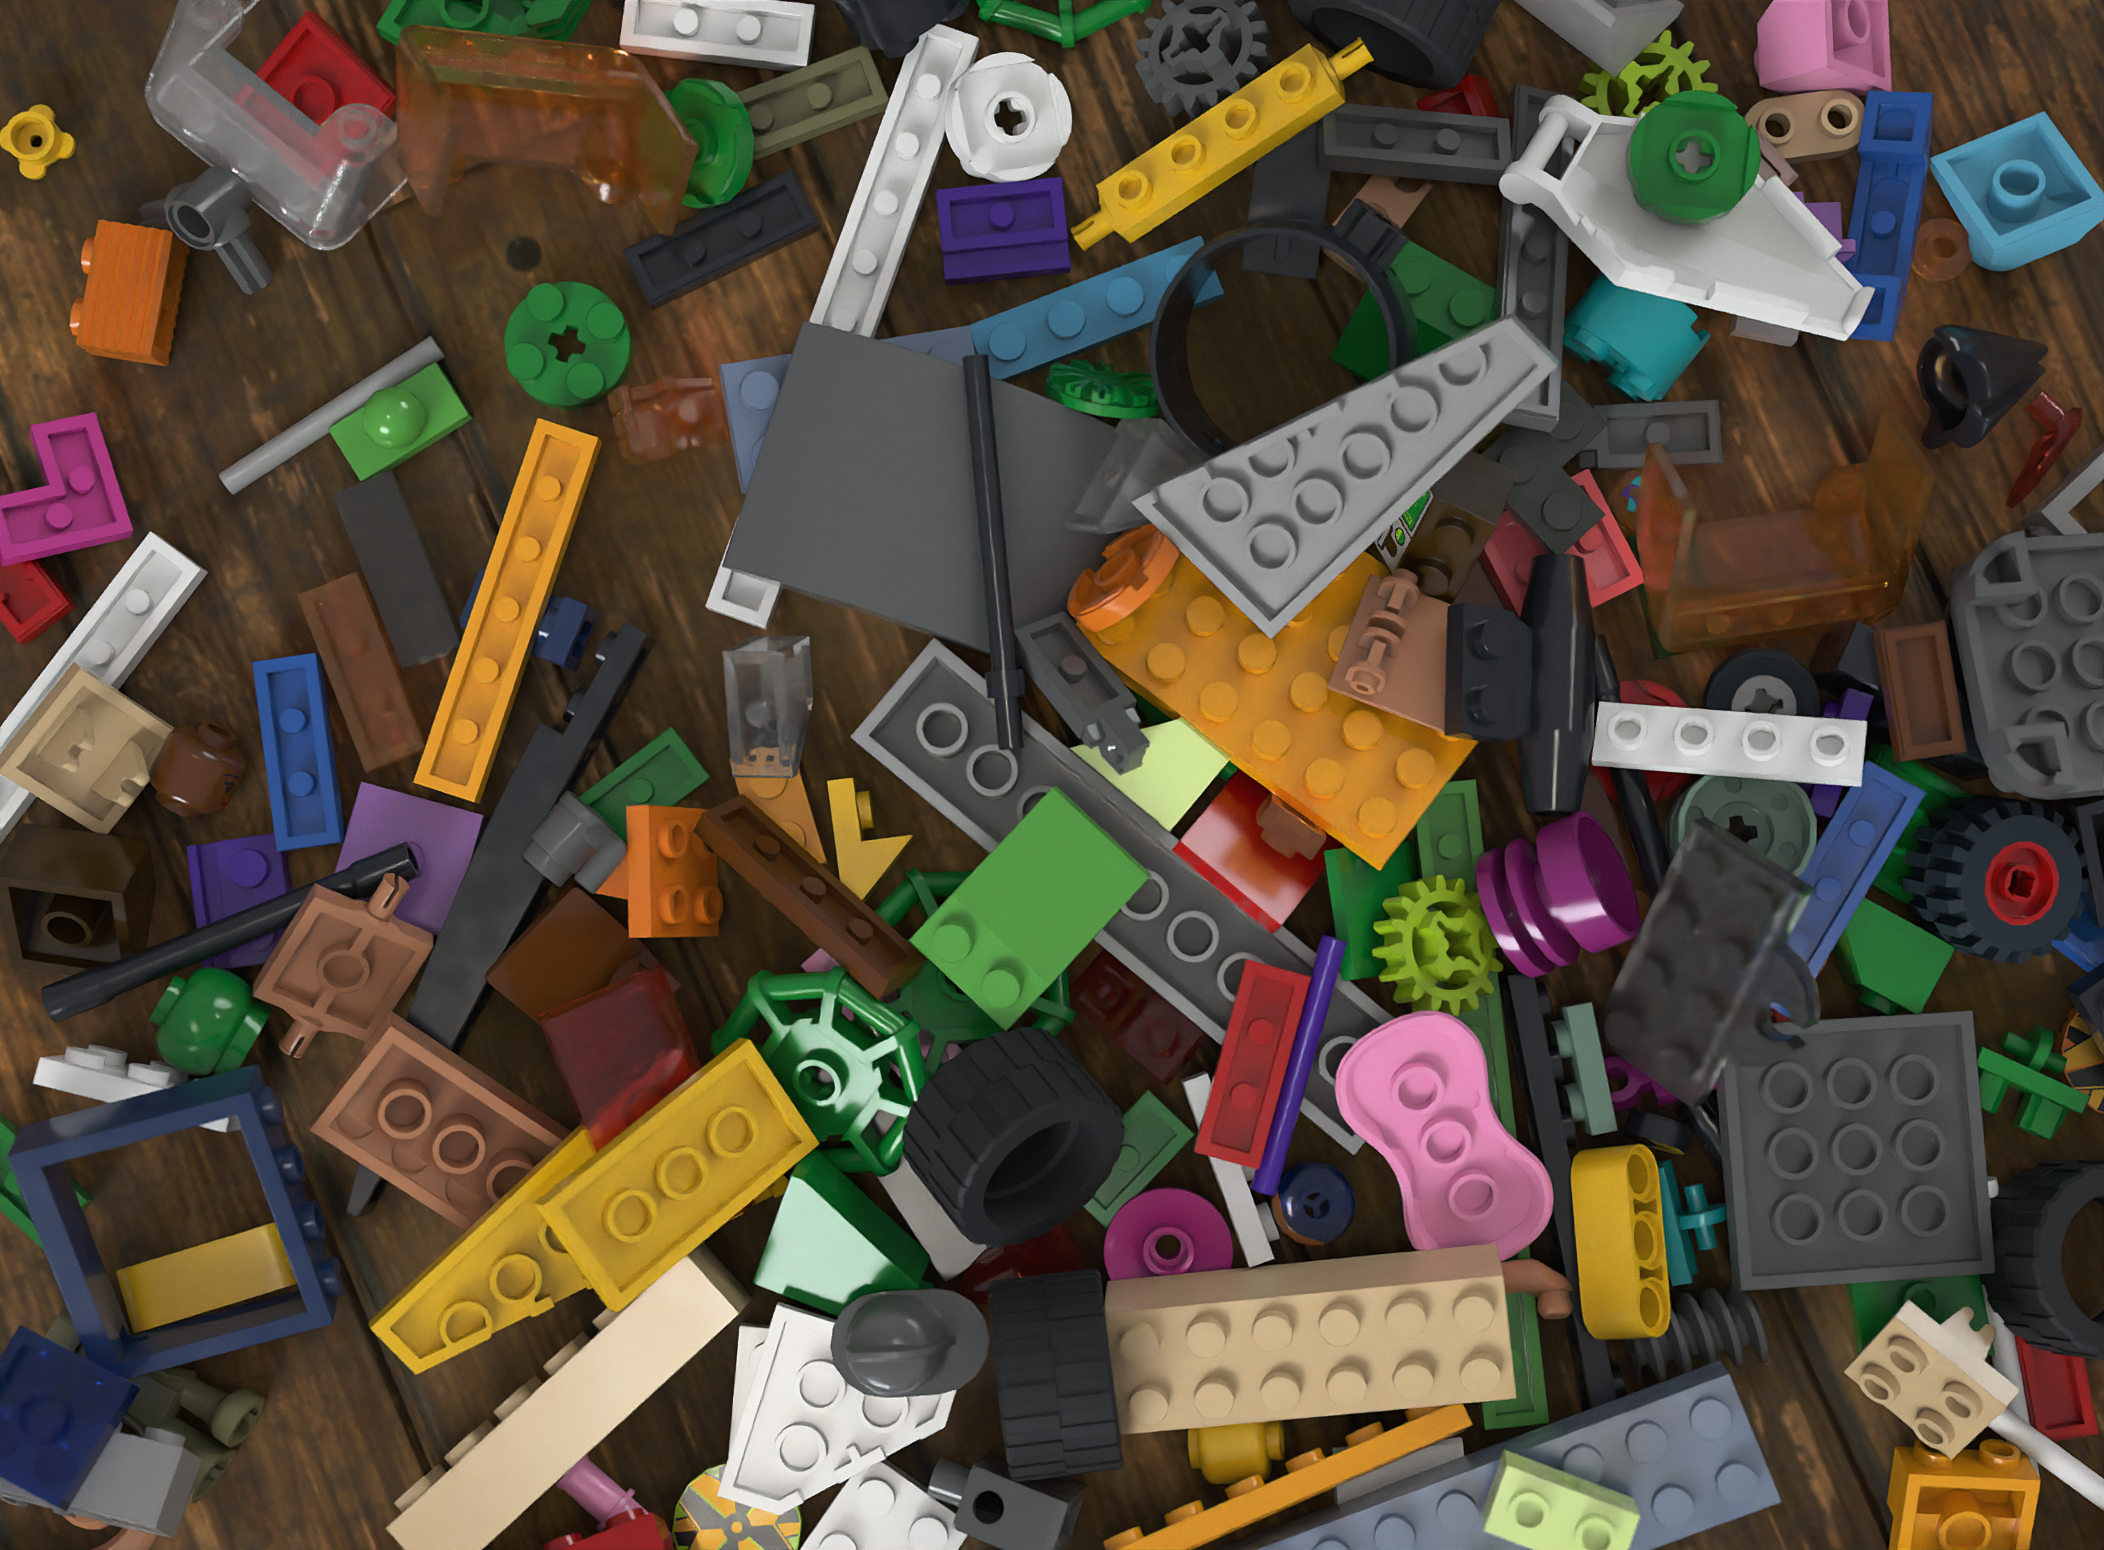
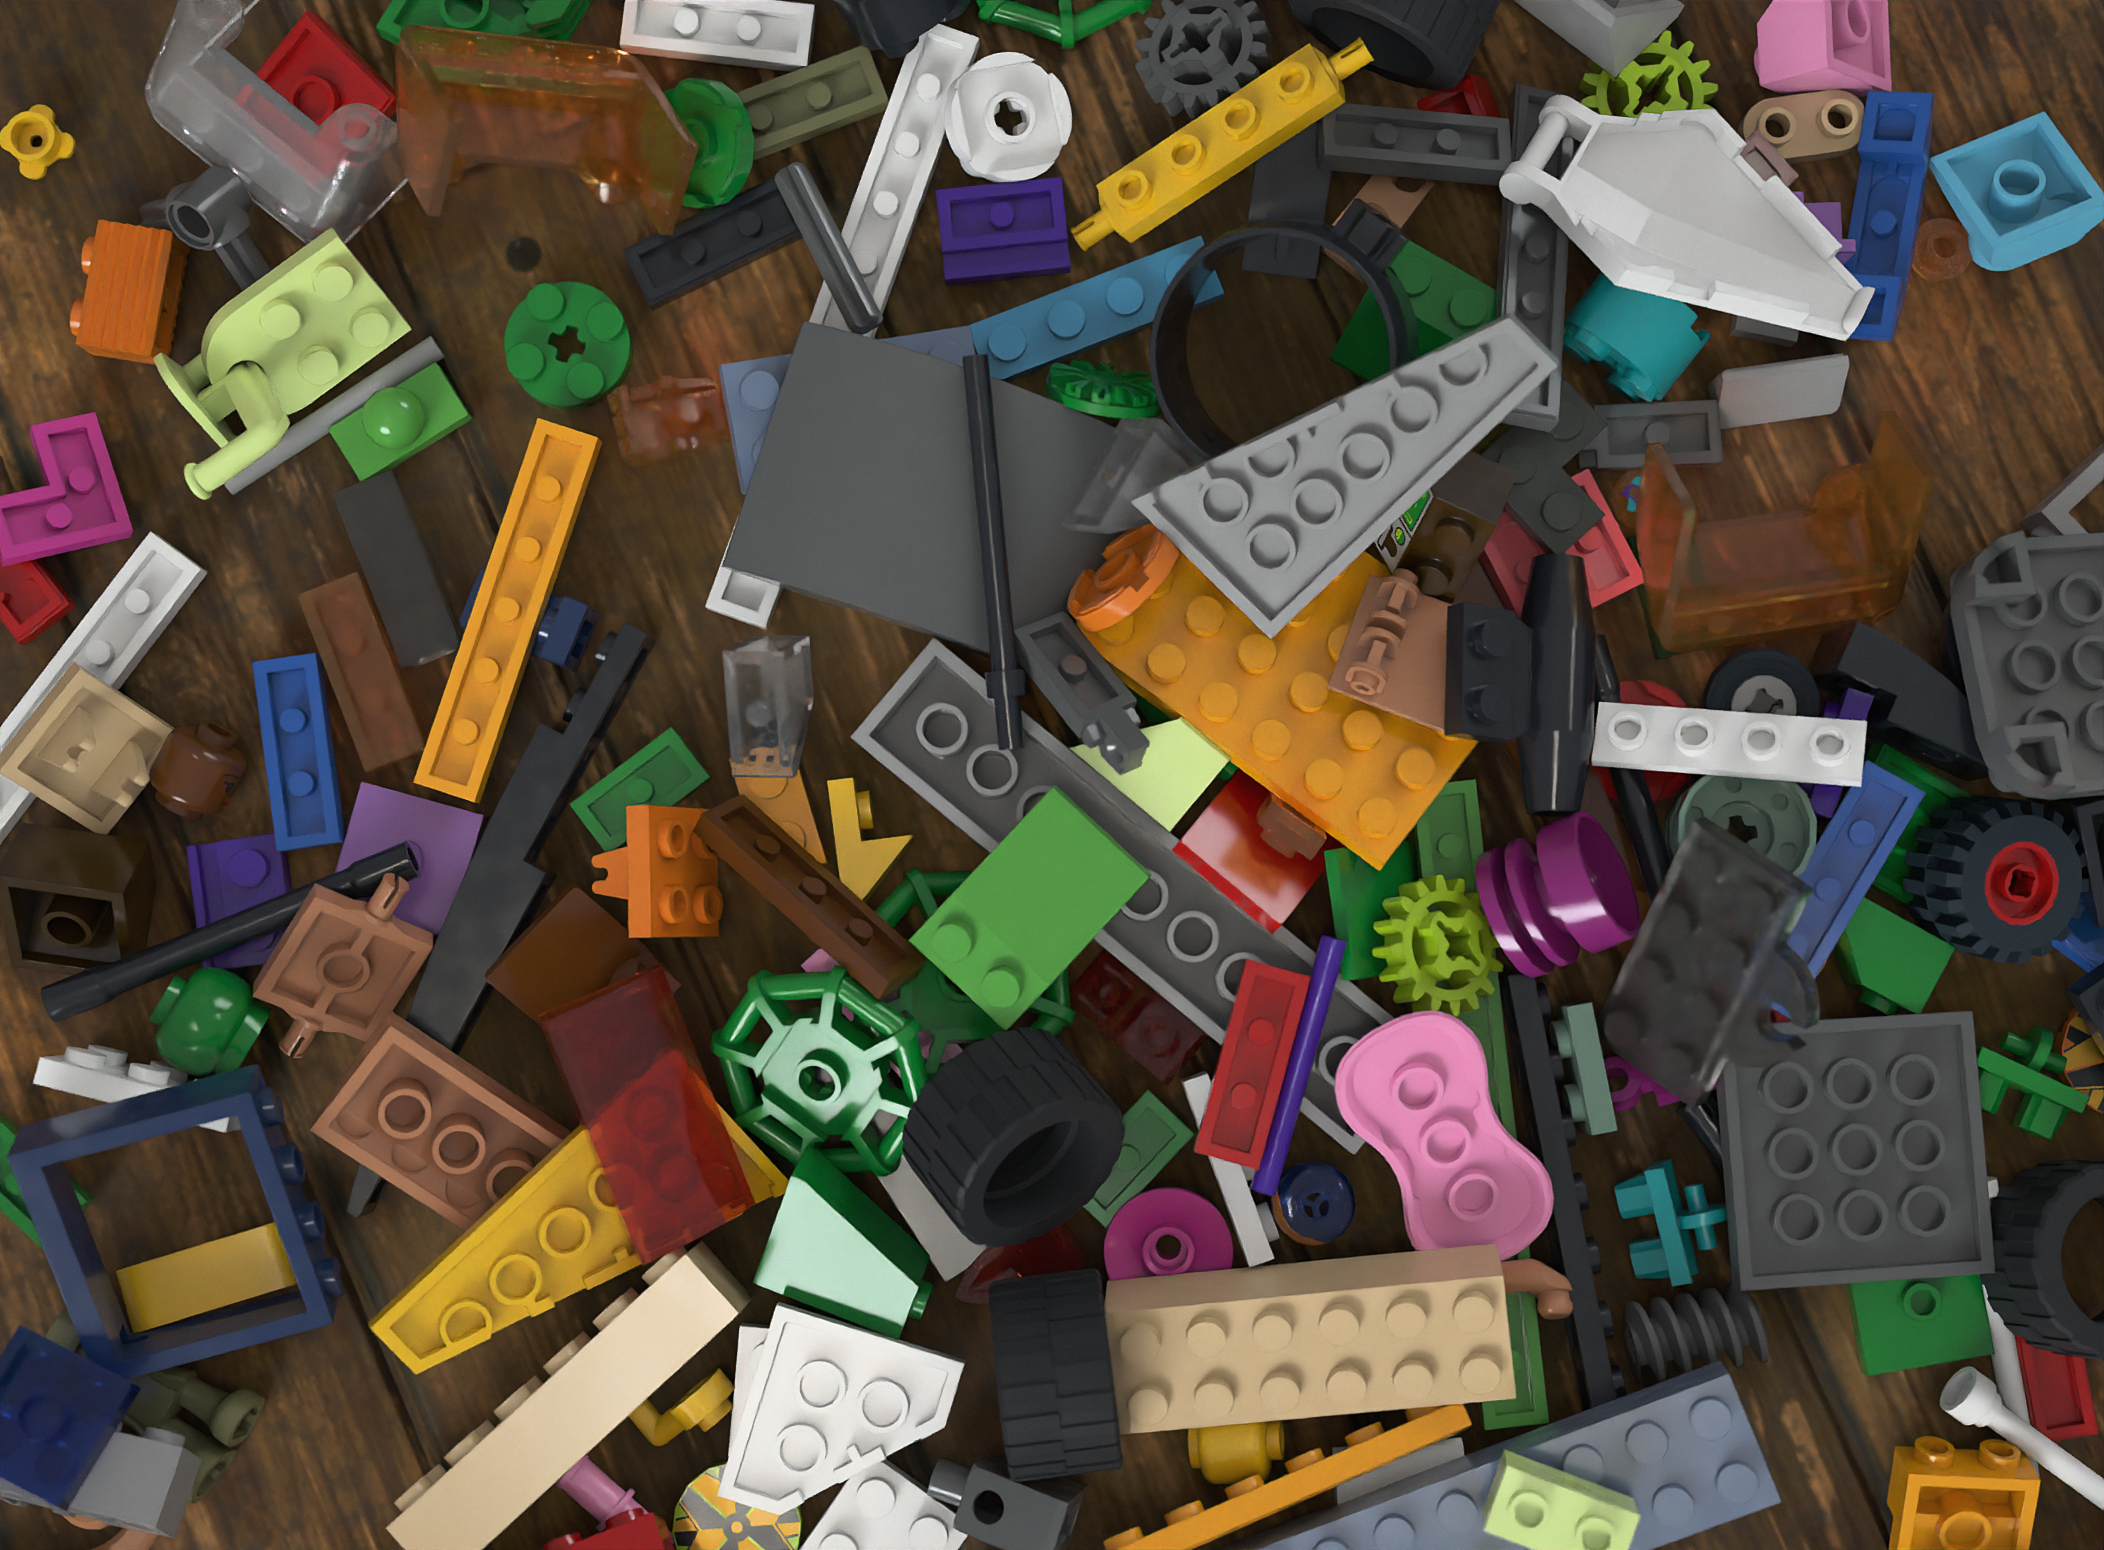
dark grey piece [521,790,627,894] -> none
yellow plate [534,1038,820,1312] -> none
dark grey piece [830,1288,990,1398] -> none
yellow beam [1571,1144,1671,1340] -> none
black tile [1623,1111,1692,1155] -> none
green plate [1626,90,1761,225] -> none
tan plate [1844,1300,2020,1460] -> none
reddish brown tile [1873,620,1967,763] -> none
black hat [1916,324,2049,450] -> none
clear red bar [2006,391,2083,508] -> none
none -> yellowish green plate [153,227,412,500]
none -> yellow plate [628,1368,735,1446]
none -> dark grey axle [774,162,883,335]
none -> light grey slope [1707,353,1849,429]

